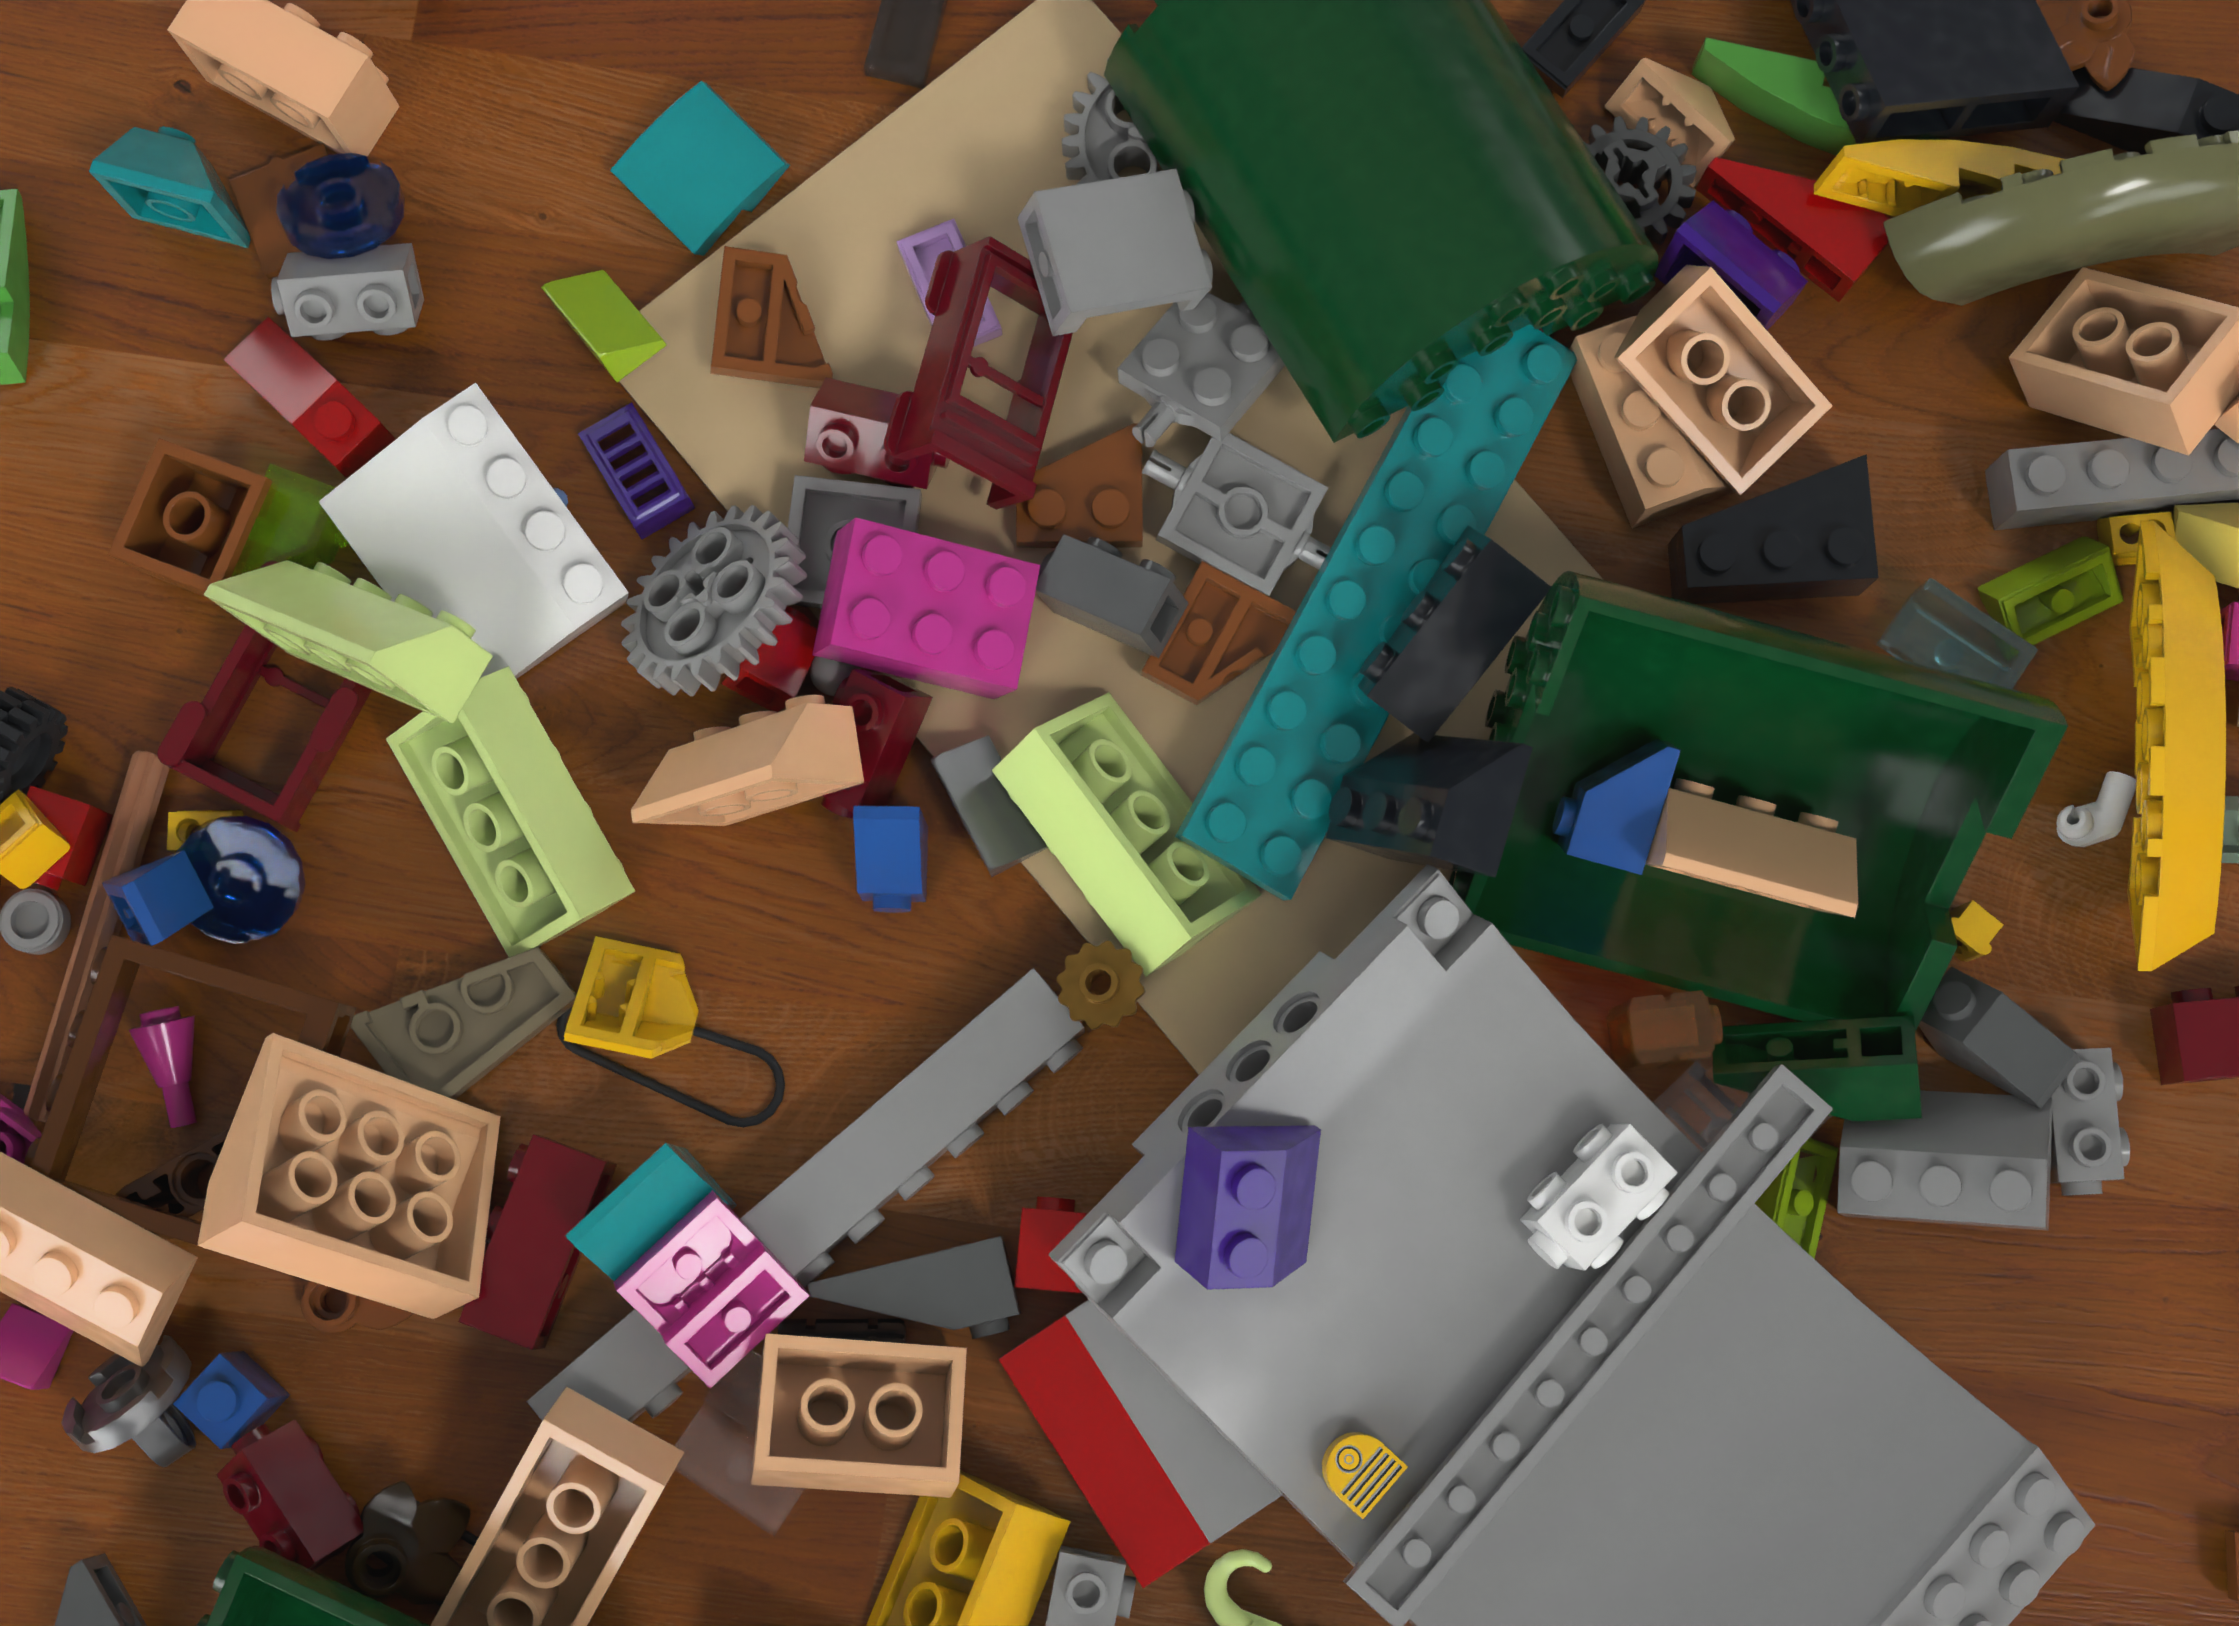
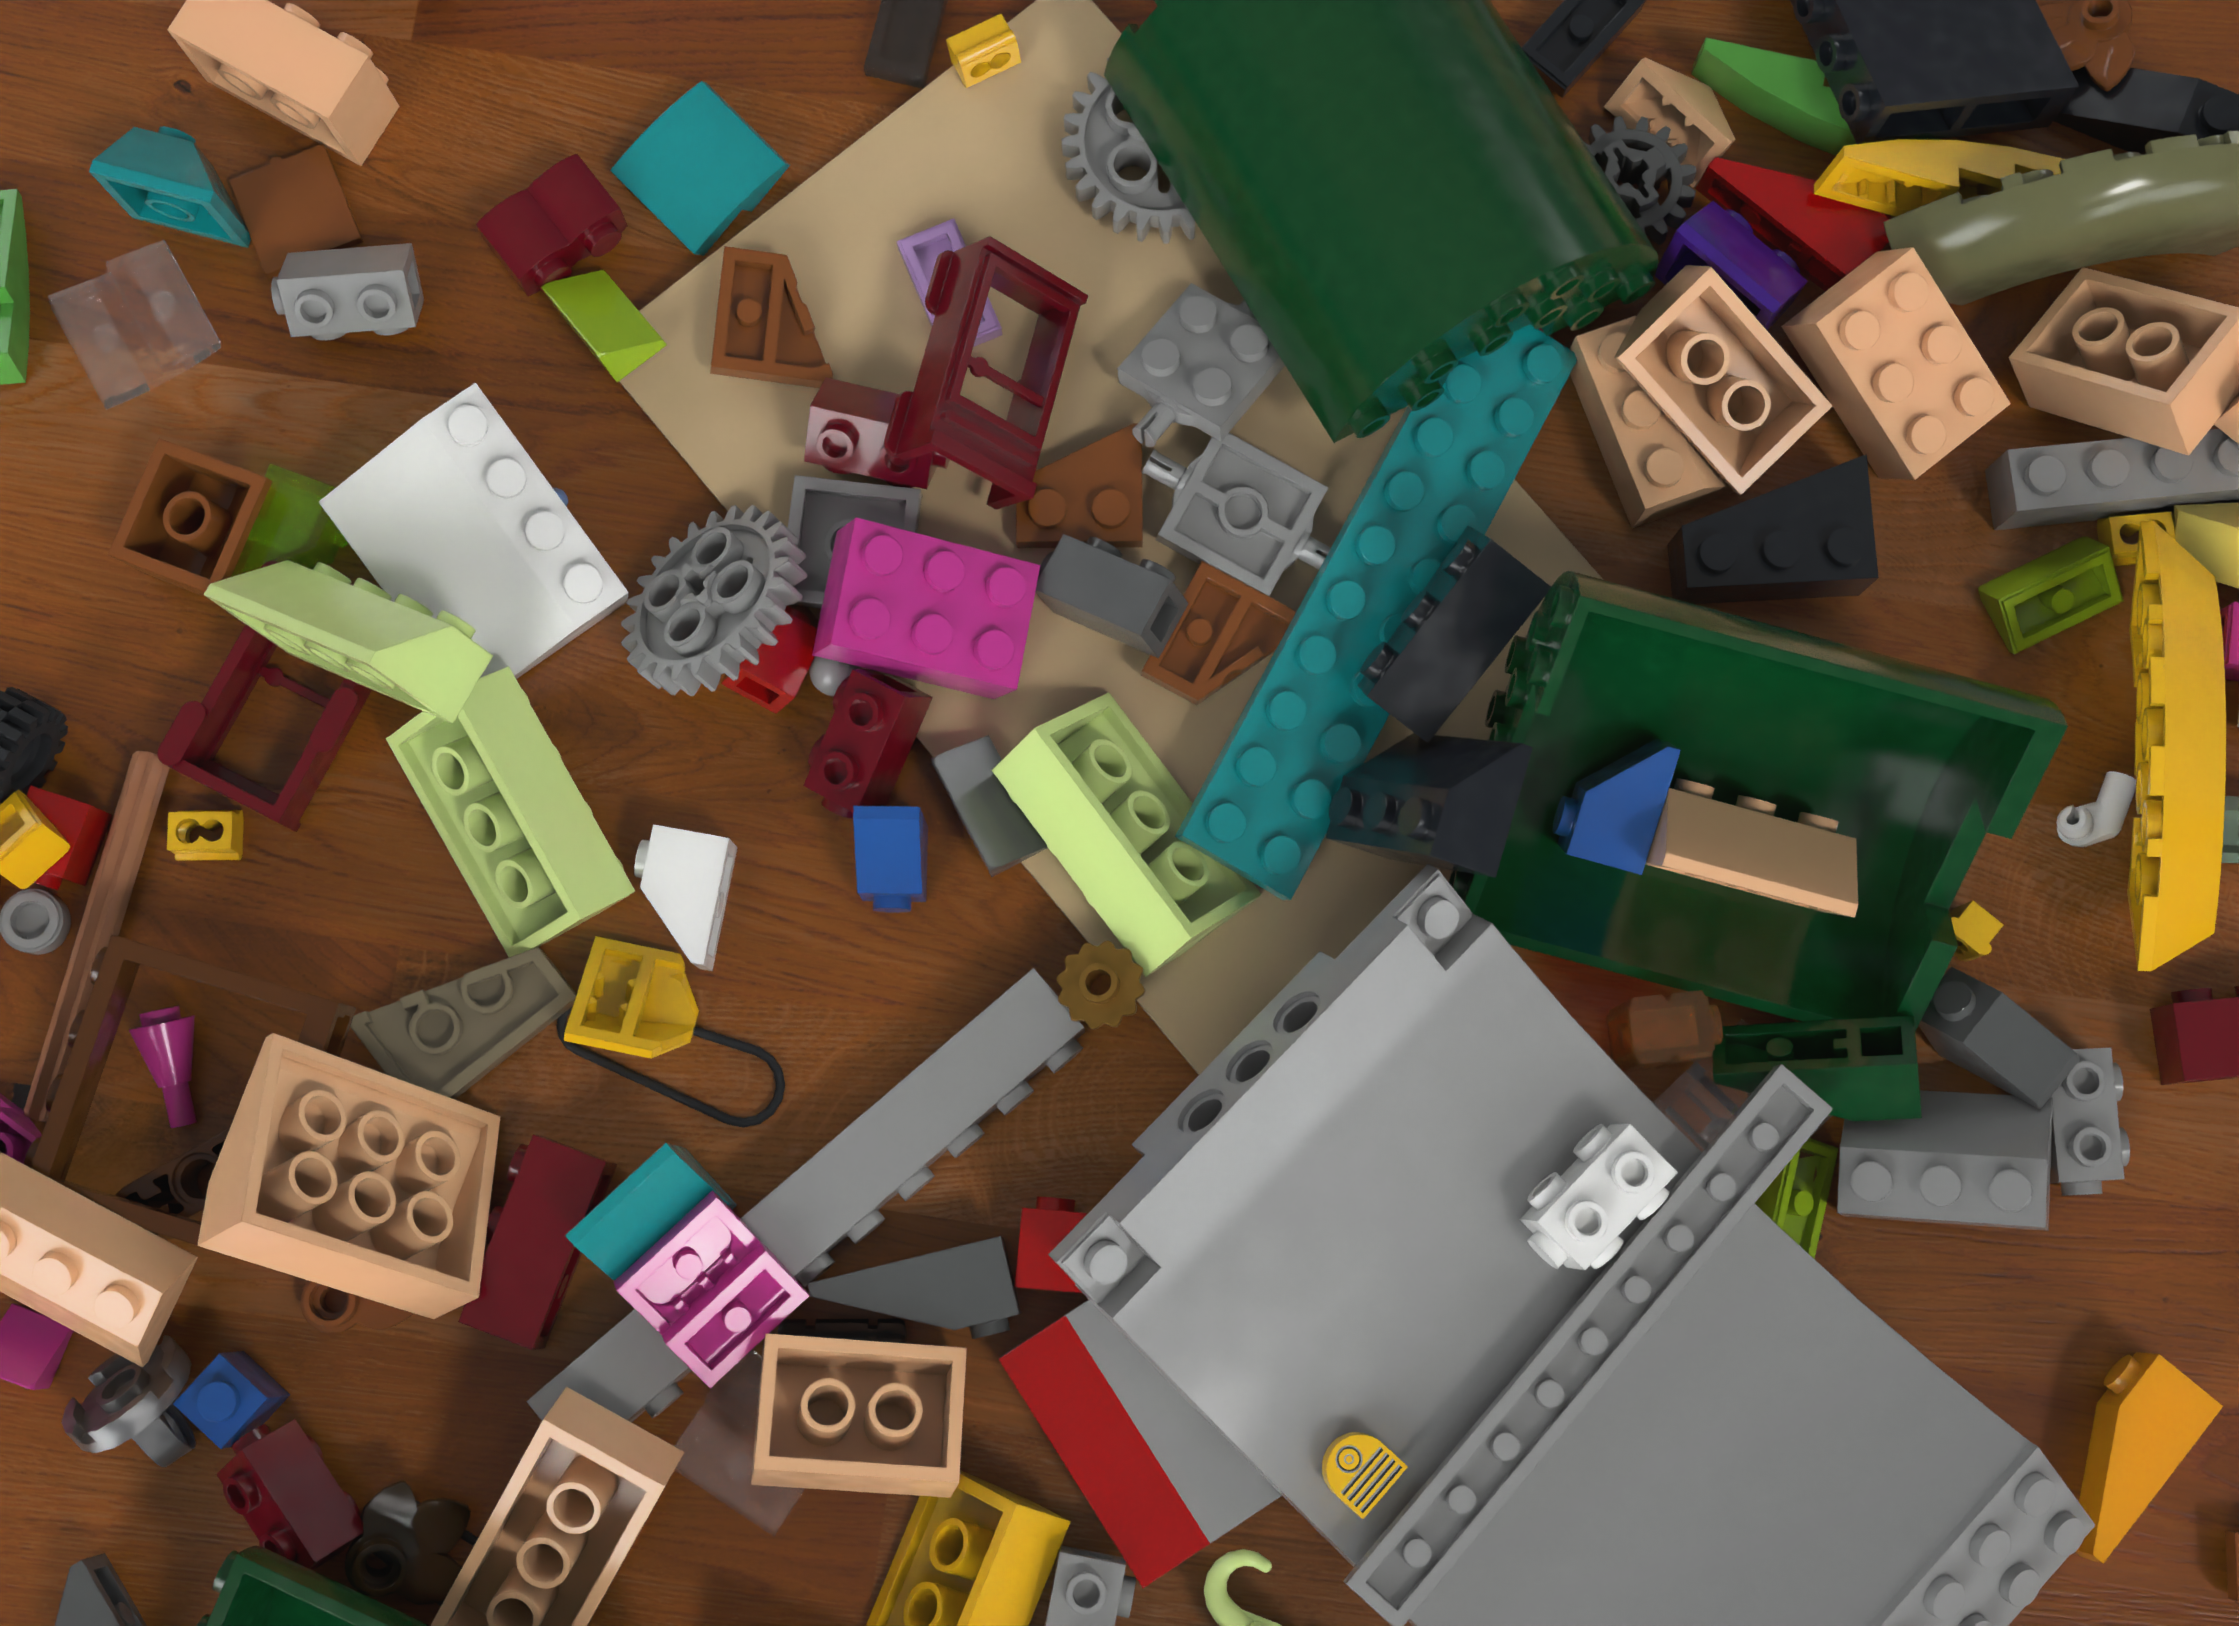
blue slope [102,850,214,946] -> none
clear blue tile [176,816,305,944] -> none
red slope [223,317,396,479] -> none
clear blue tile [276,153,405,259] -> none
dark purple slope [578,403,696,539] -> none
light nougat slope [631,695,864,826] -> none
light grey panel [1017,169,1213,336] -> none
dark purple slope [1174,1125,1321,1290] -> none
clear light blue panel [1876,578,2039,689] -> none
none -> clear slope [48,240,221,410]
none -> dark red brick [476,154,628,296]
none -> white slope [634,824,738,971]
none -> yellow piece [946,14,1021,88]
none -> light nougat brick [1781,247,2011,480]
none -> light orange slope [2075,1352,2223,1564]

